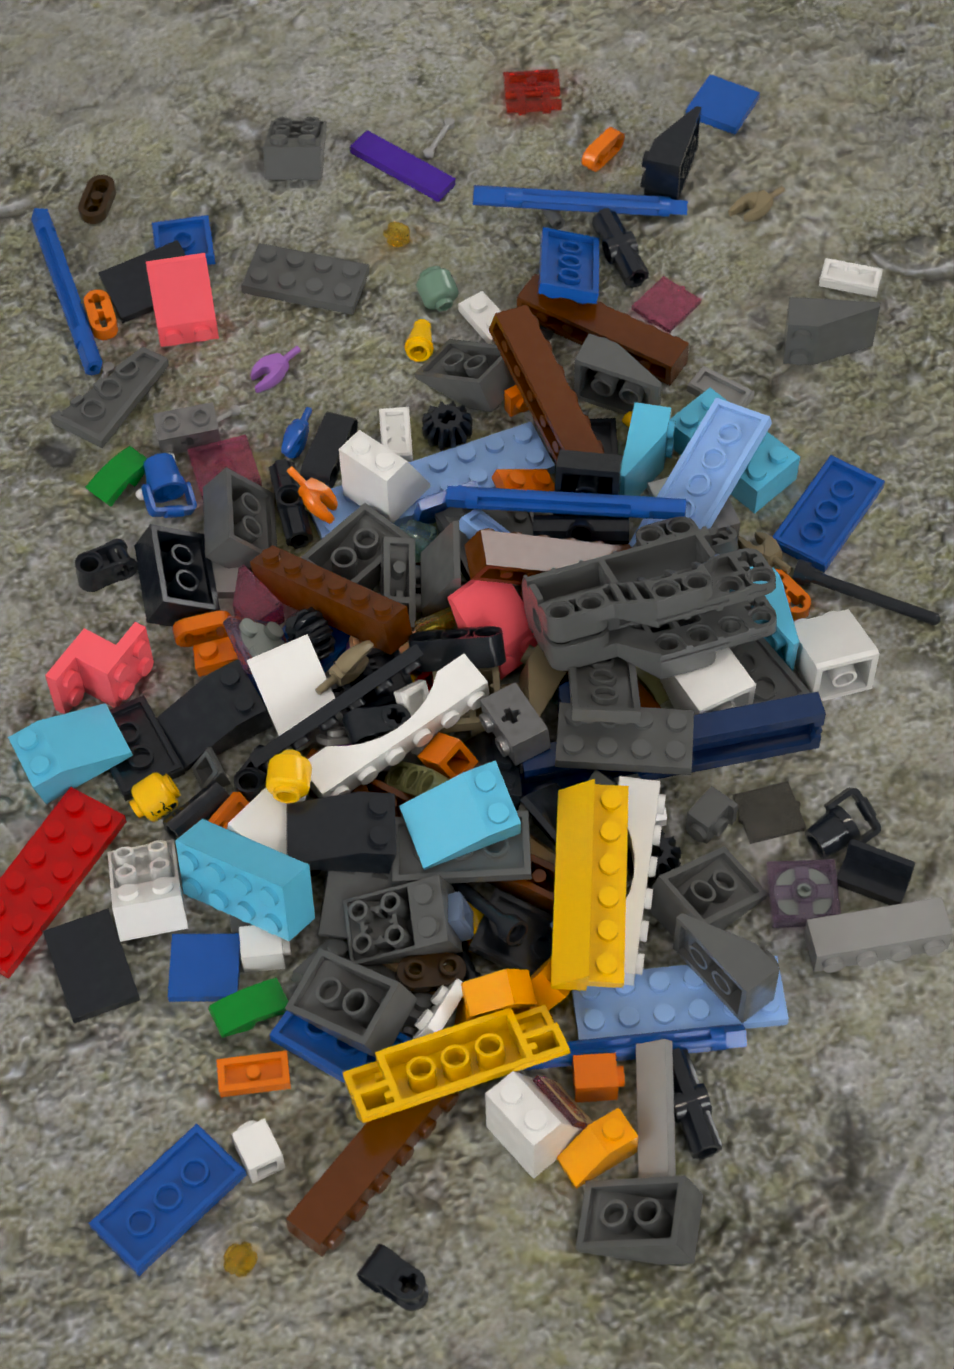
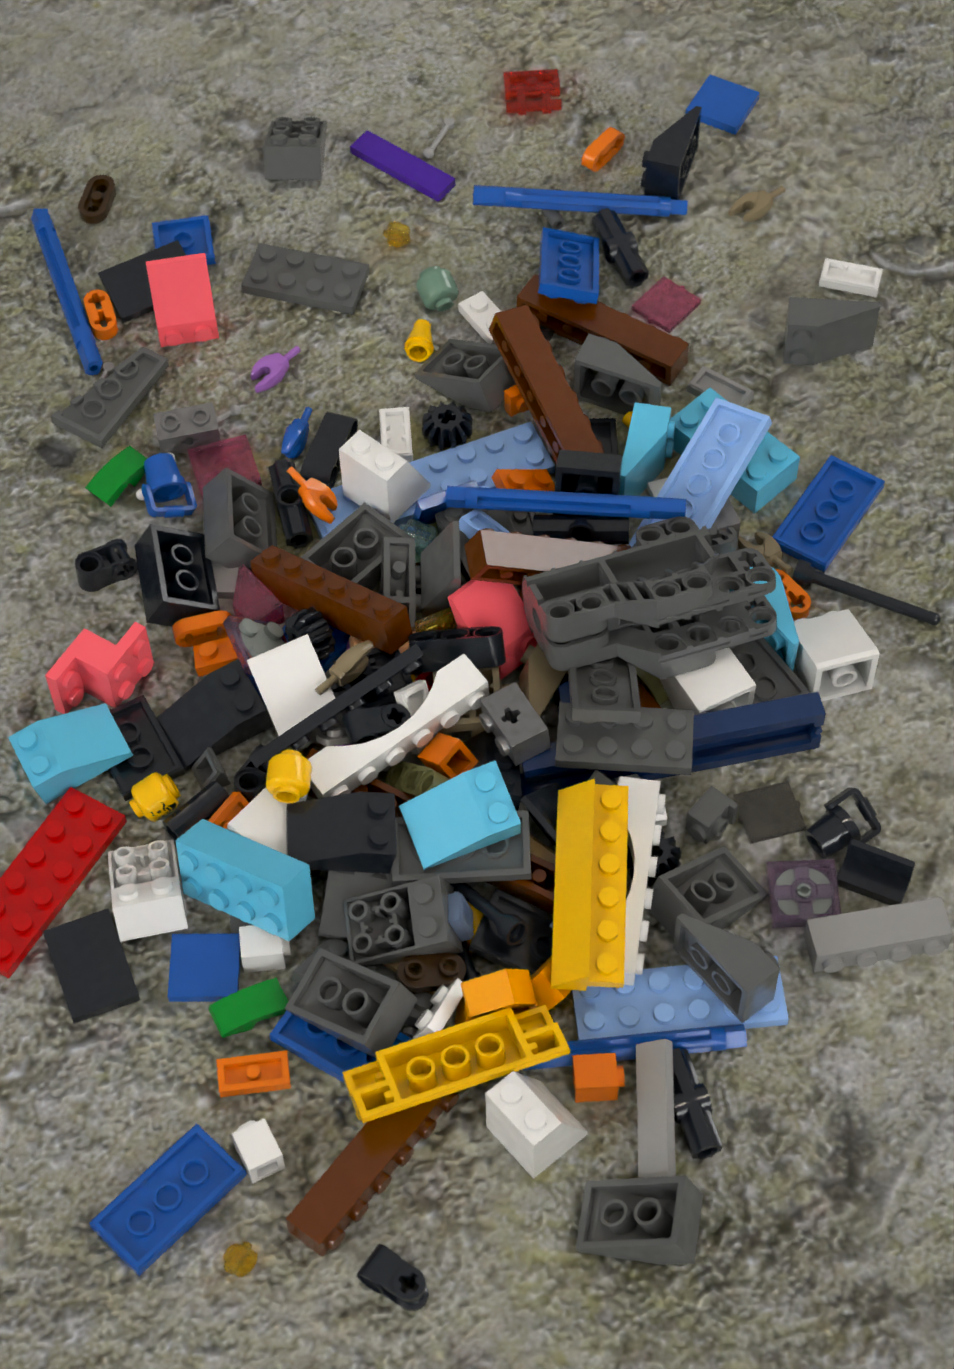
clear pink piece [533,1075,593,1130] -> none
light orange slope [557,1107,639,1189] -> none

